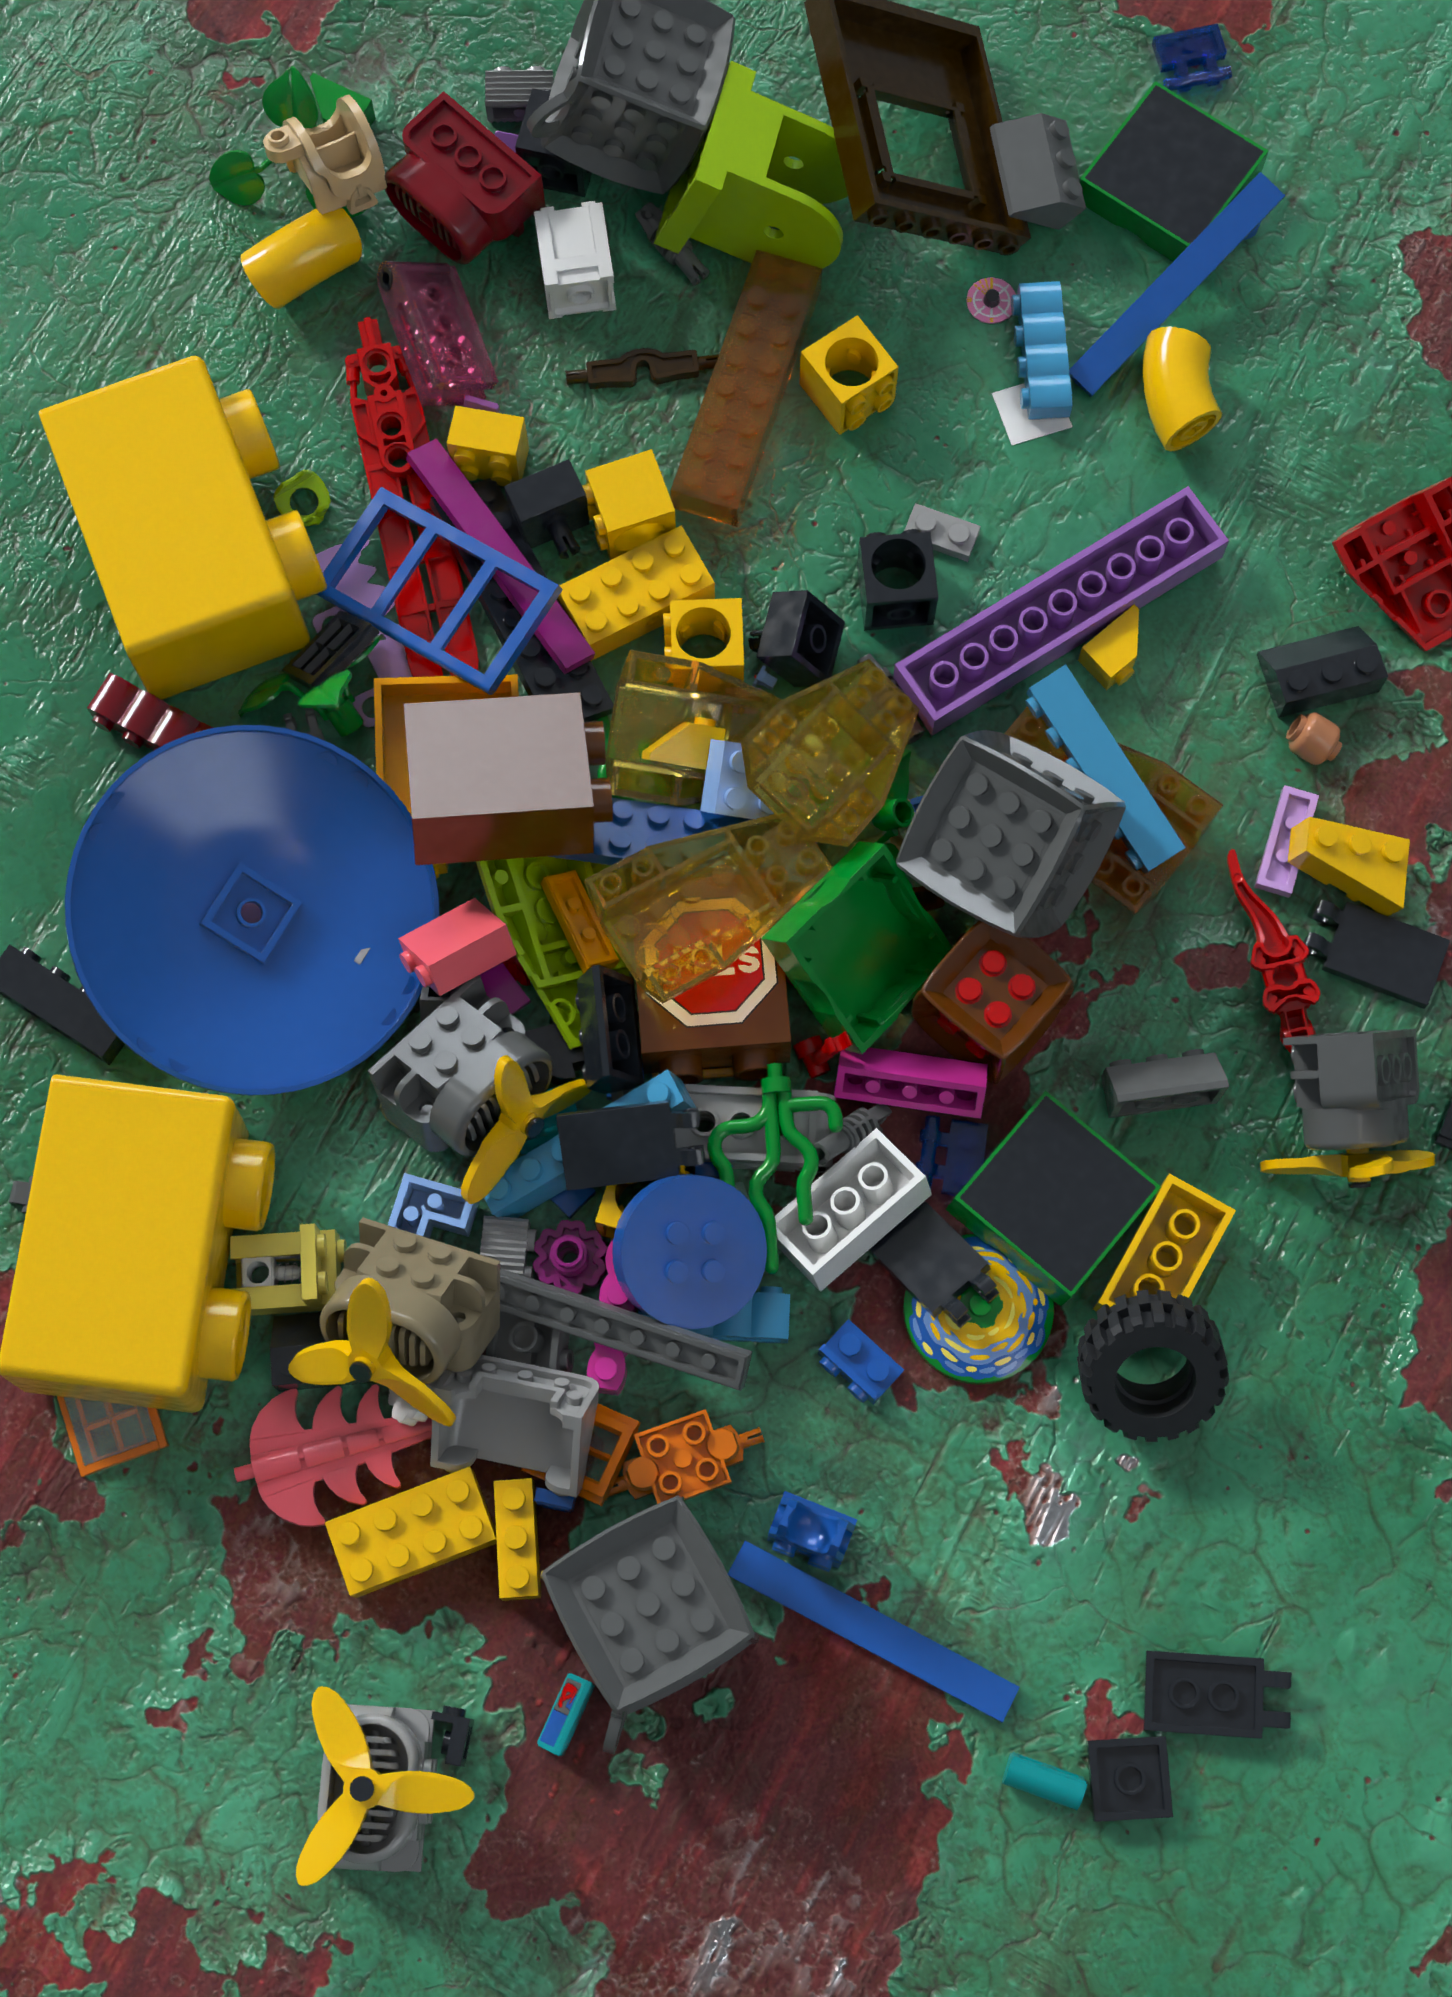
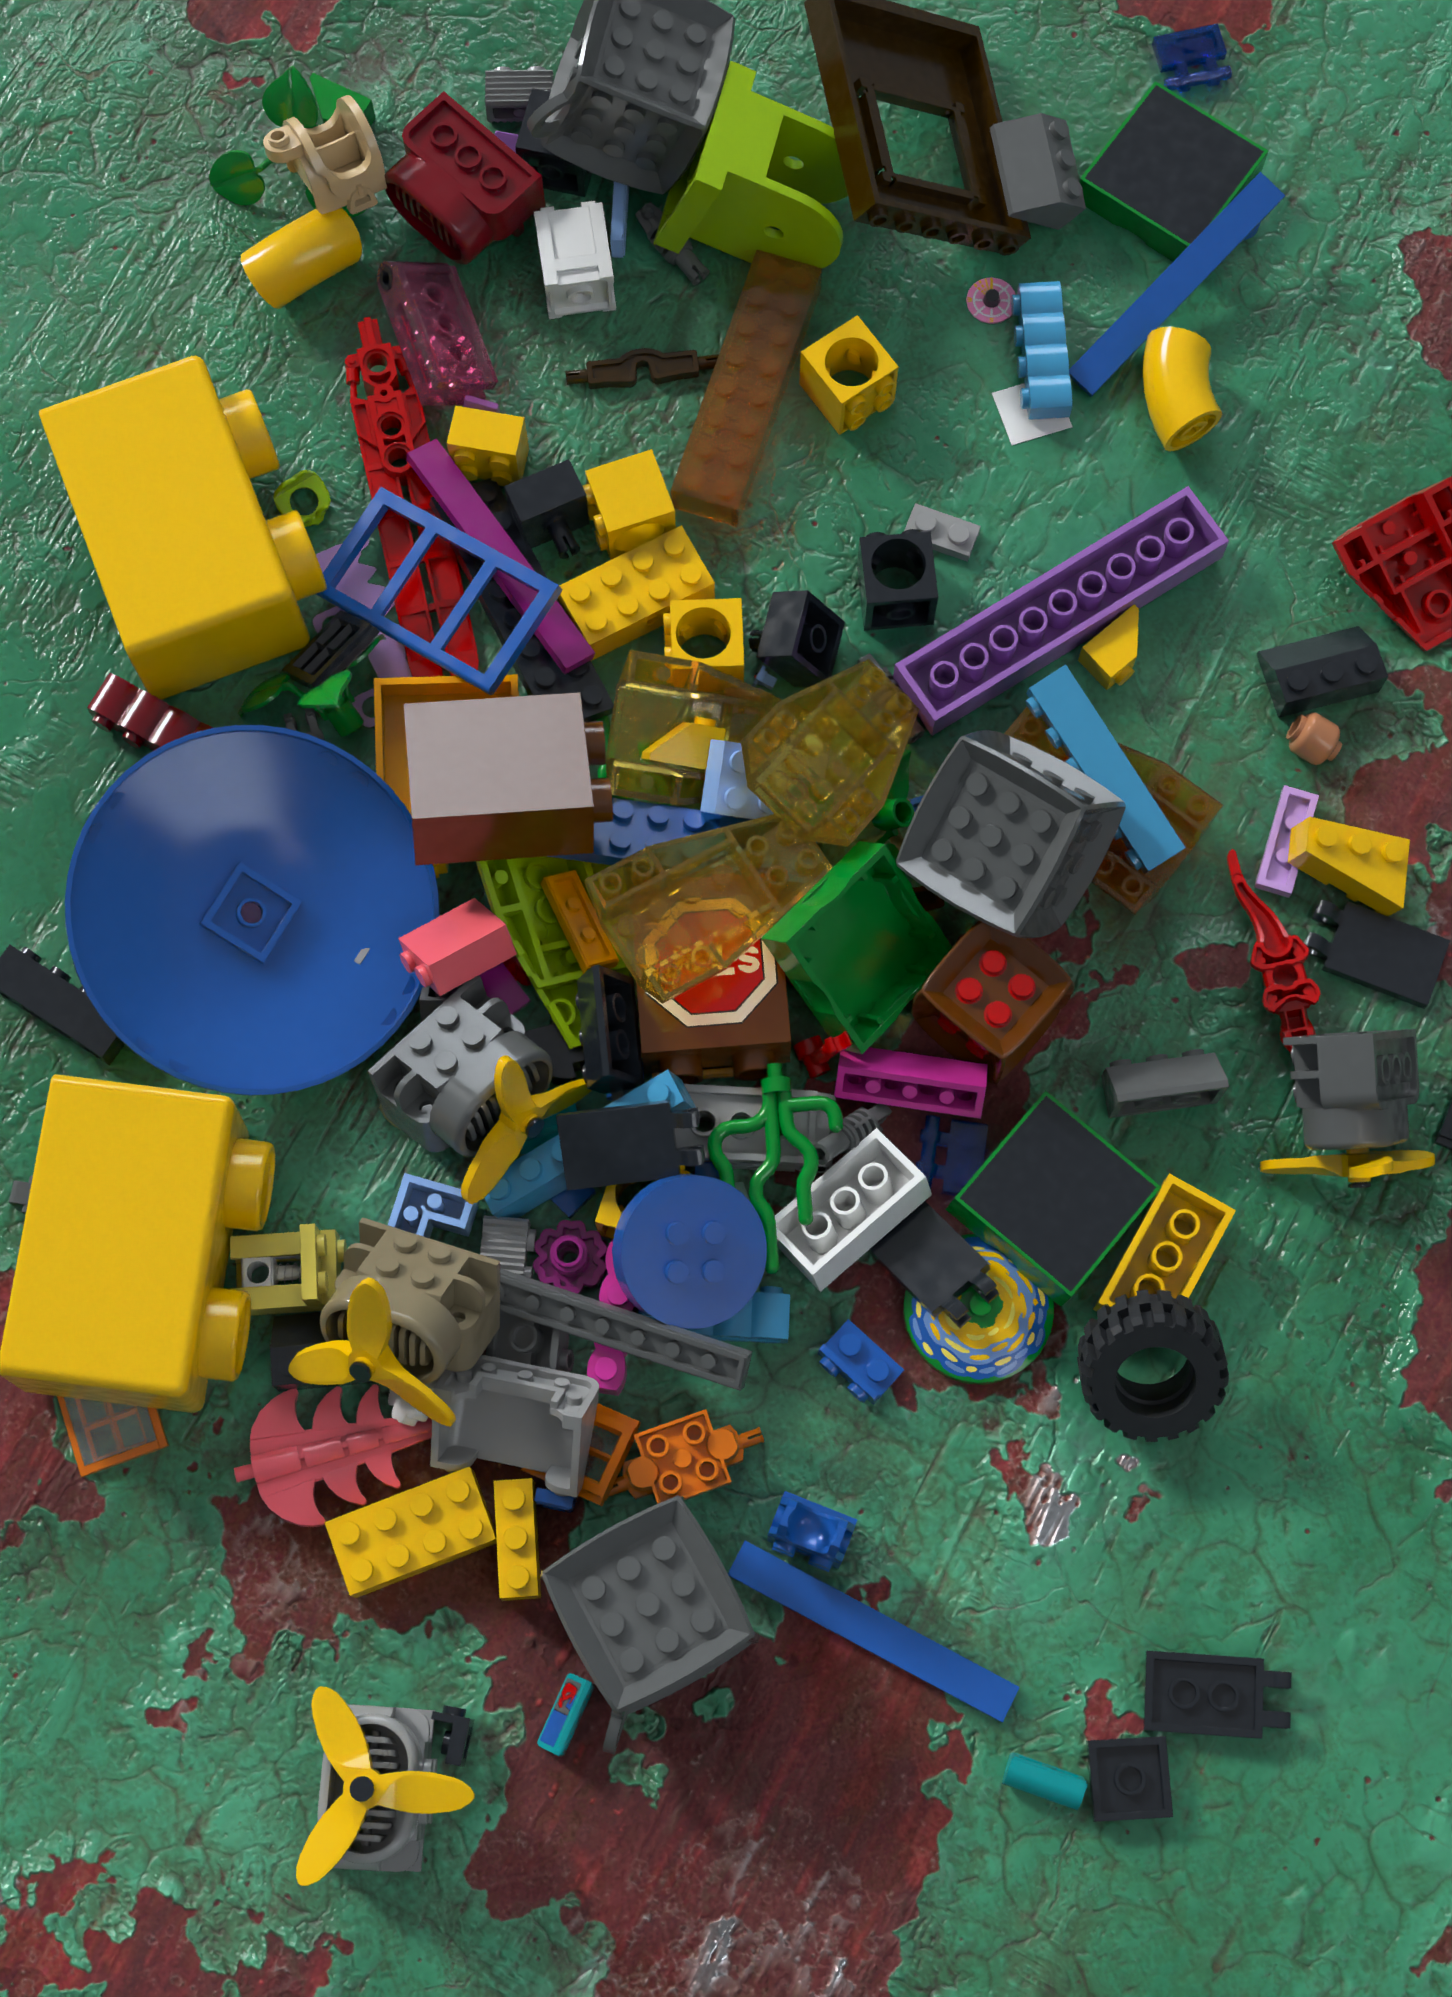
none -> light blue tile [610,181,630,258]

